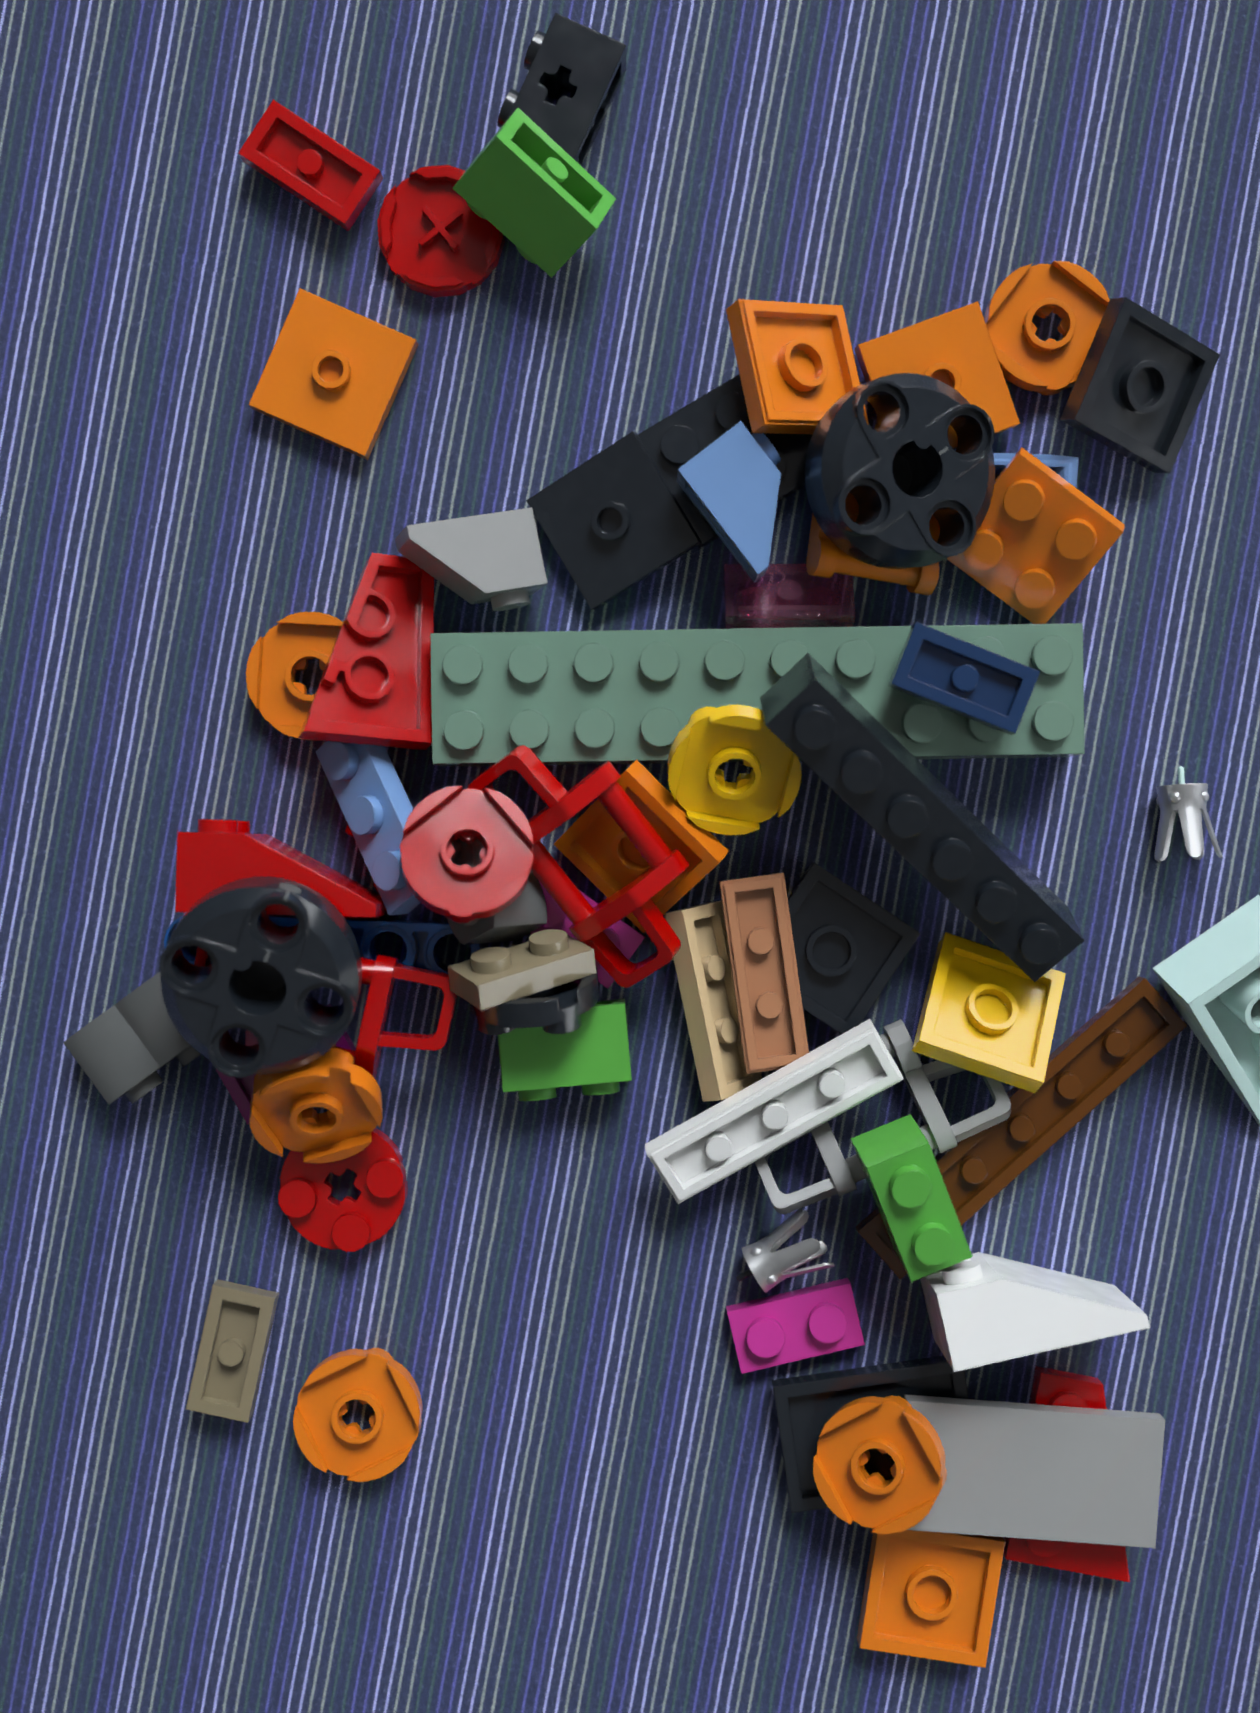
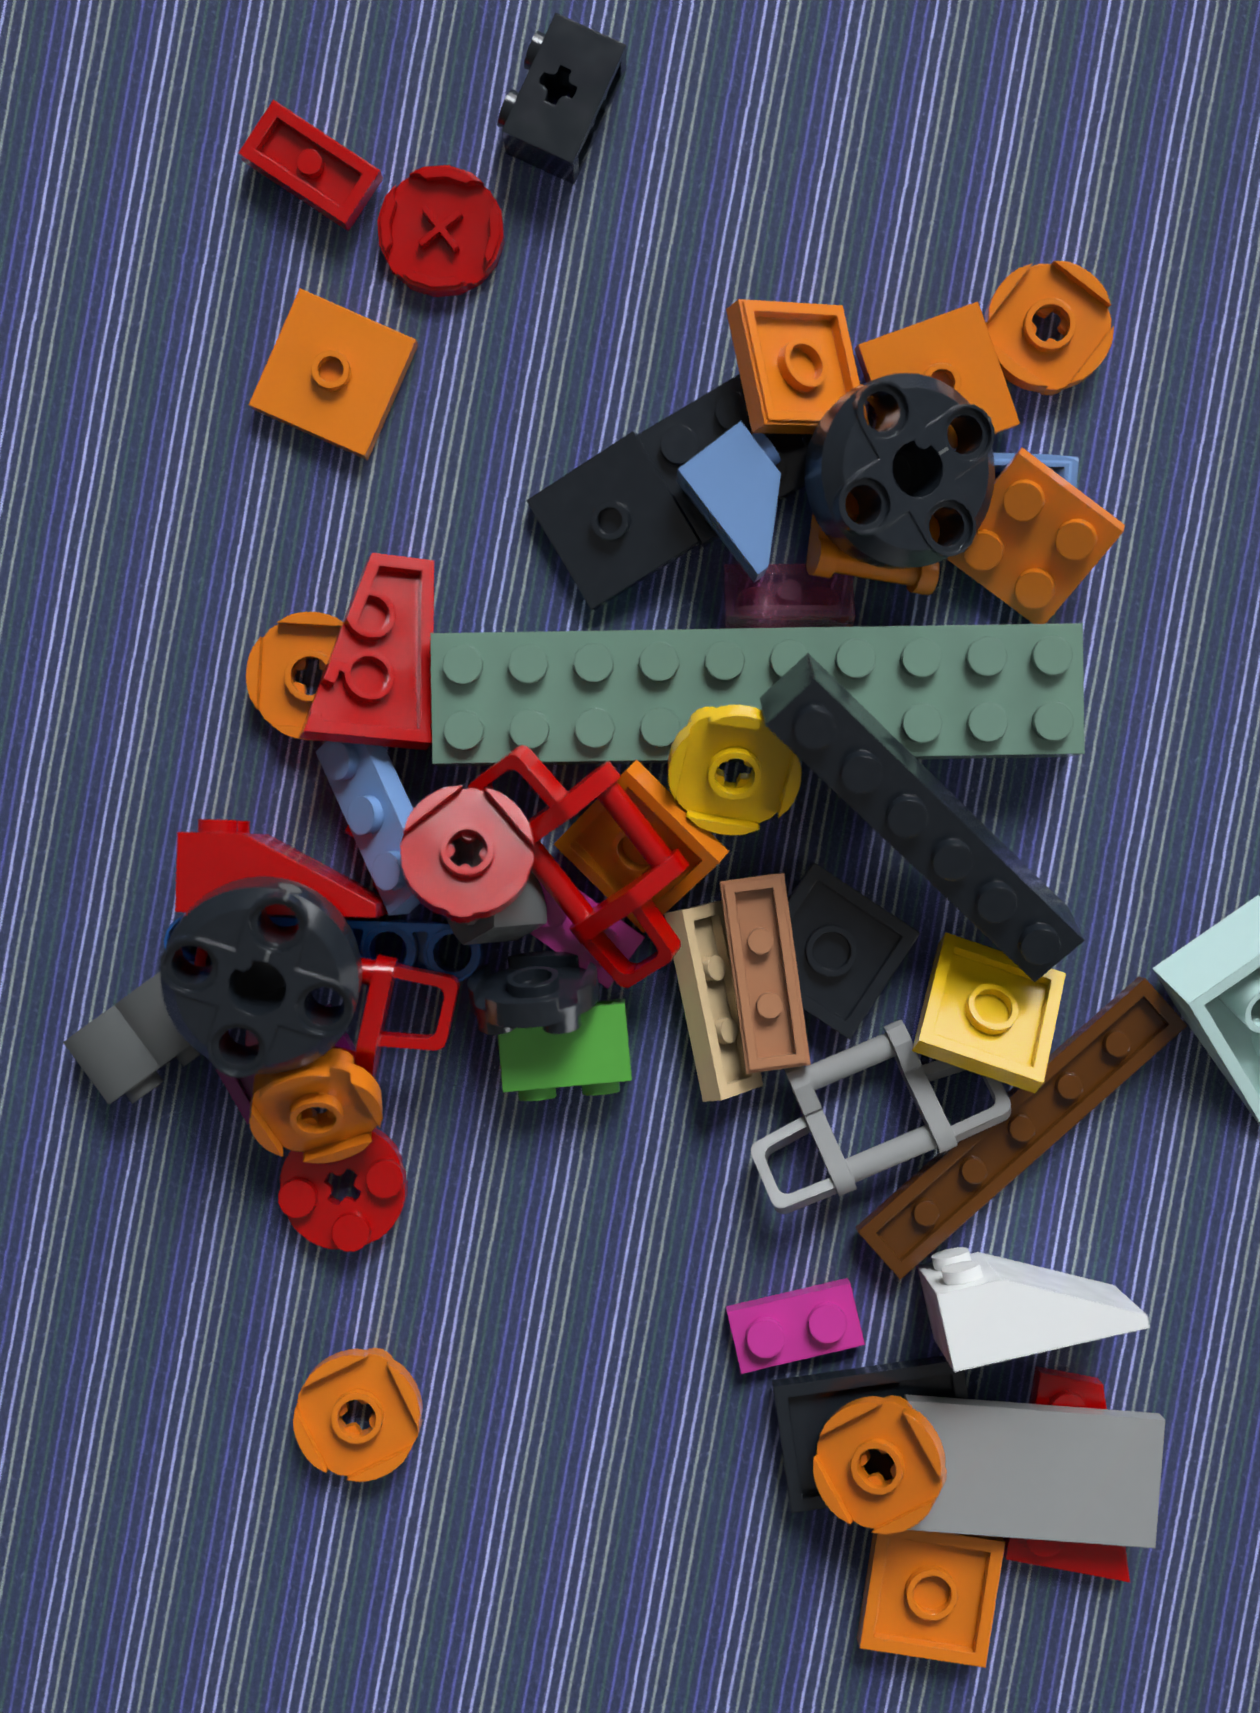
dark tan plate [186,1279,279,1423] -> none
light grey slope [395,507,548,611] -> none
dark tan plate [447,929,596,1010] -> none
bright green brick [453,108,616,278] -> none
white tile [645,1019,904,1204] -> none
flat silver piece [736,1208,835,1293] -> none
bright green brick [851,1114,973,1282] -> none
dark blue plate [888,622,1041,735] -> none
black plate [1060,297,1220,473] -> none
flat silver piece [1154,766,1223,862] -> none

